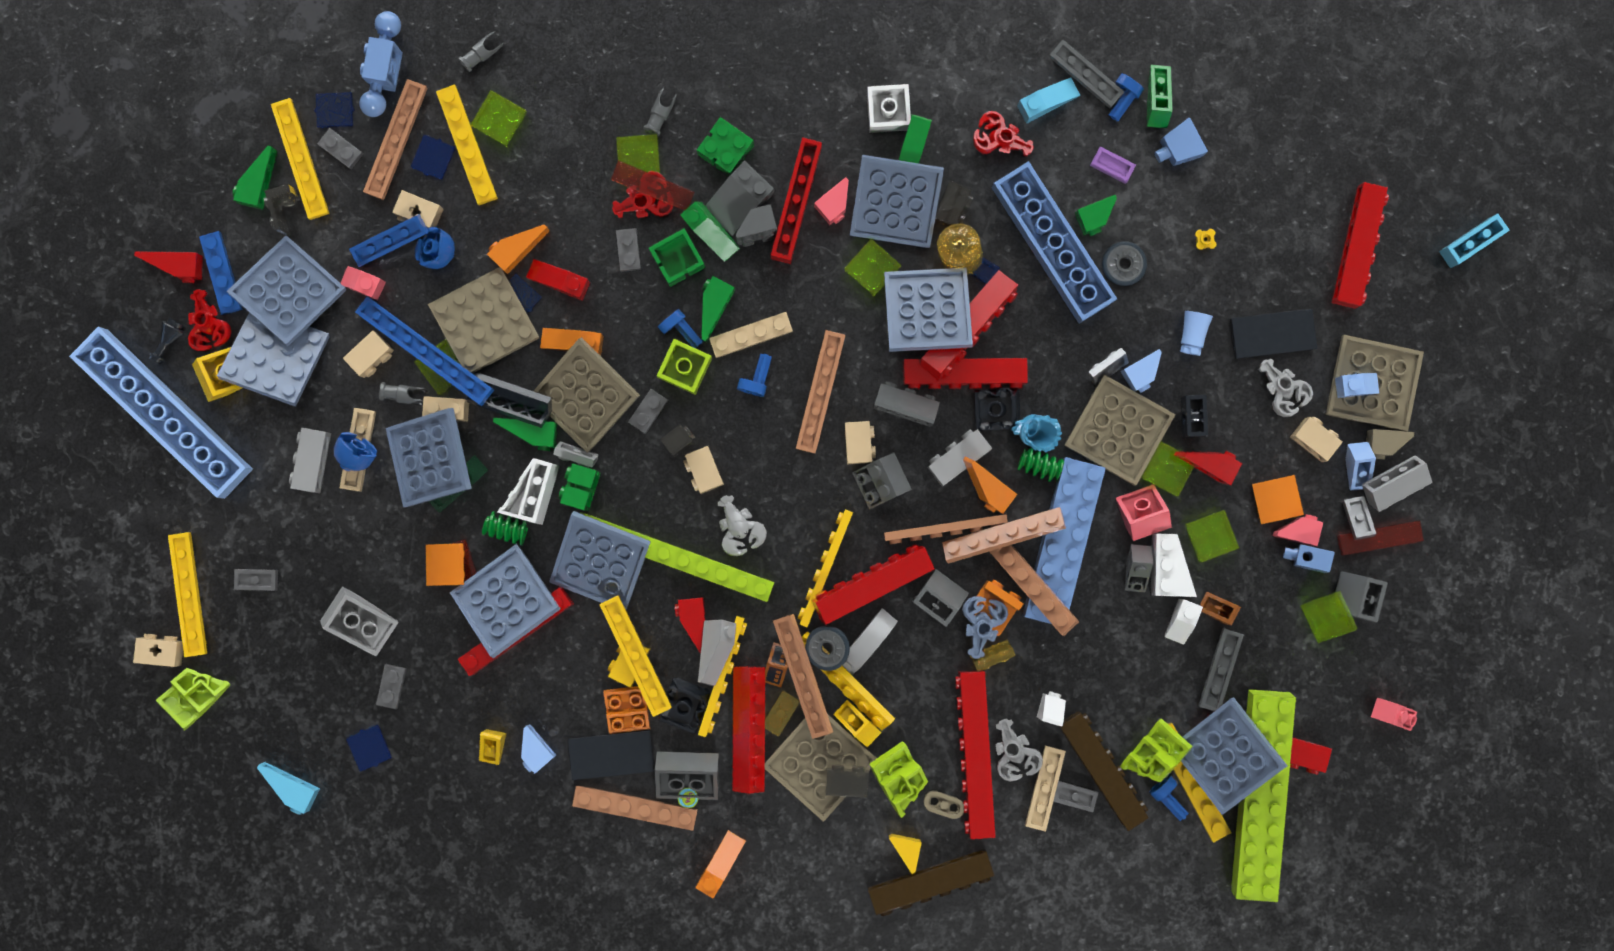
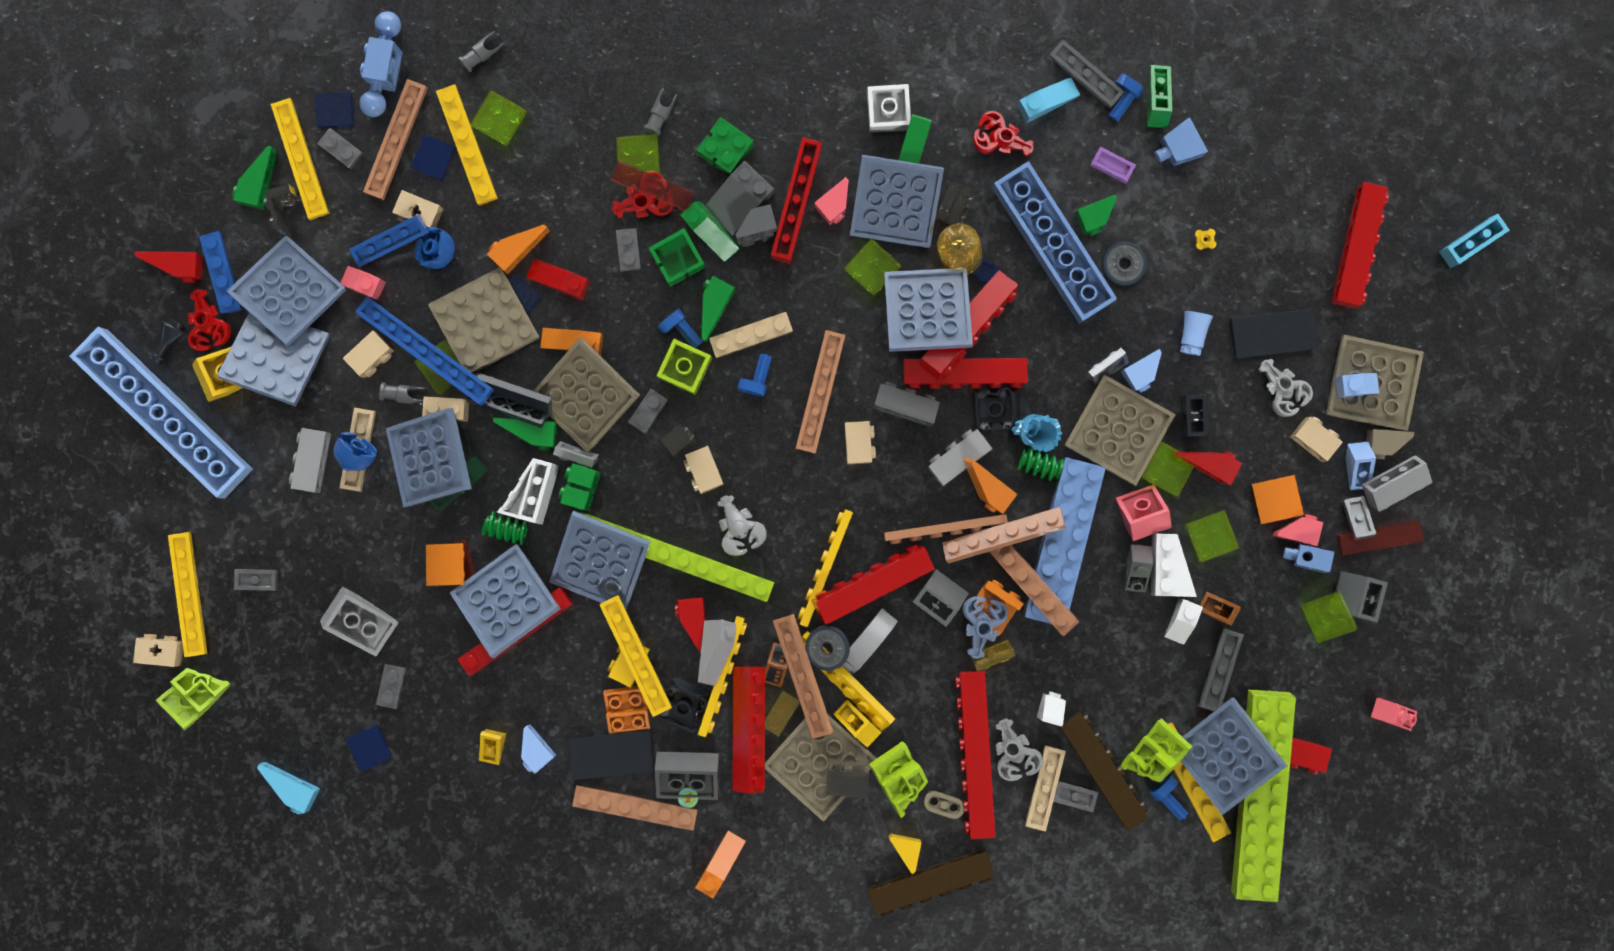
dark grey slope [852,453,912,509] -> none

